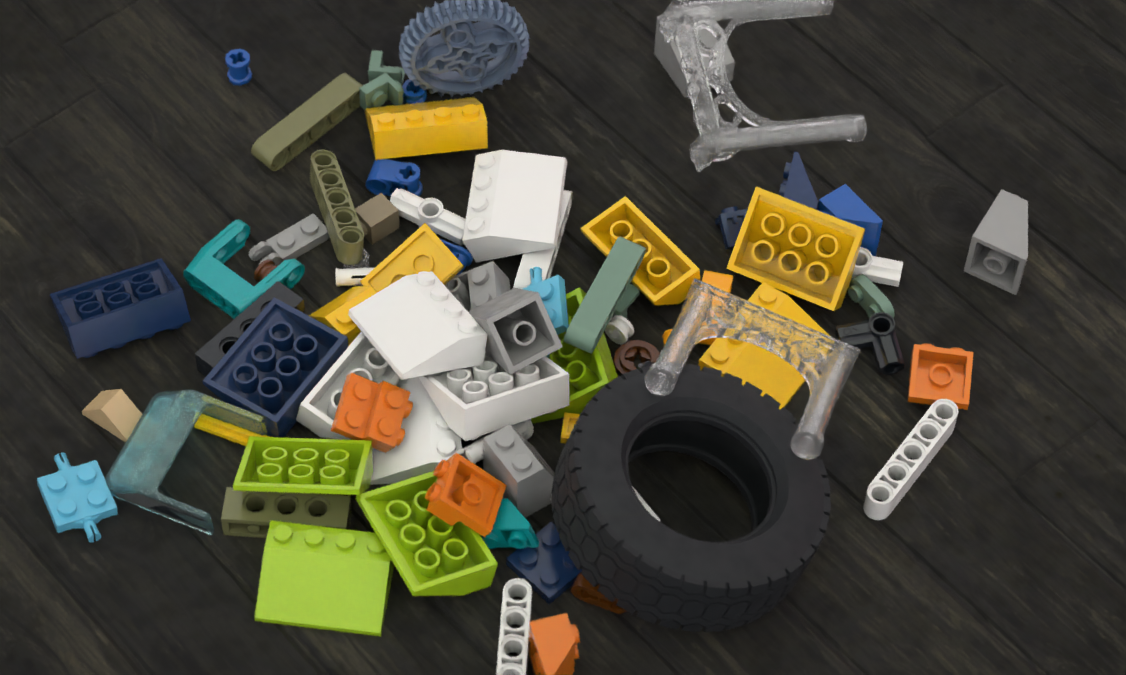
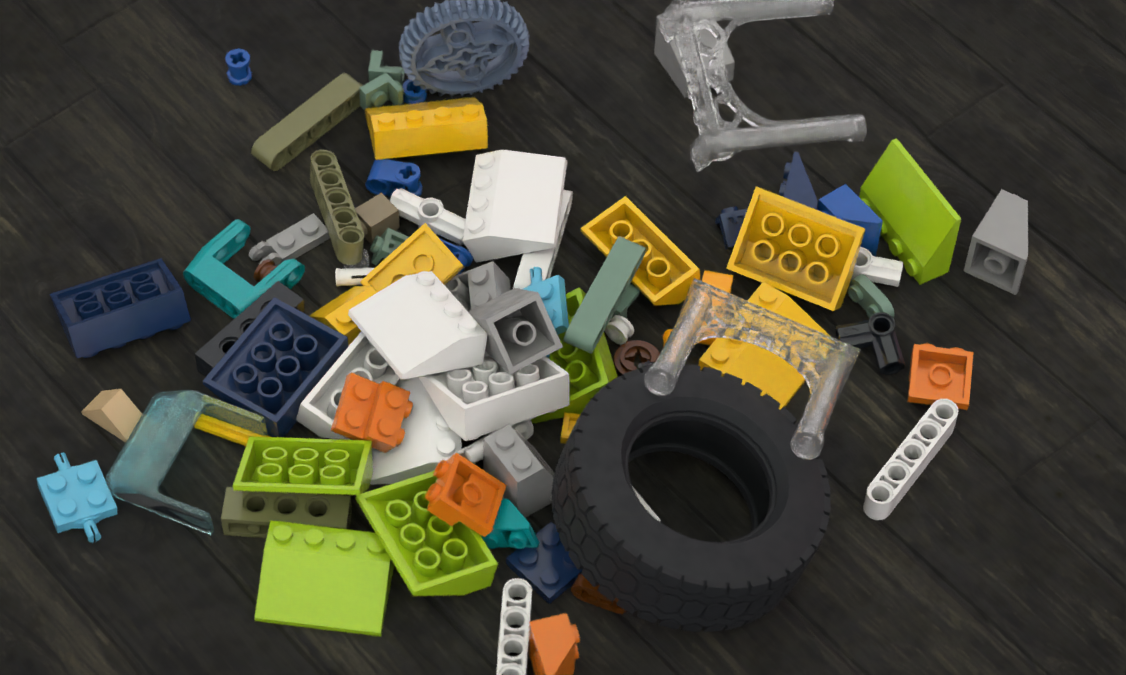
none -> sand green bracket [370,228,409,265]
none -> lime slope [859,138,961,285]

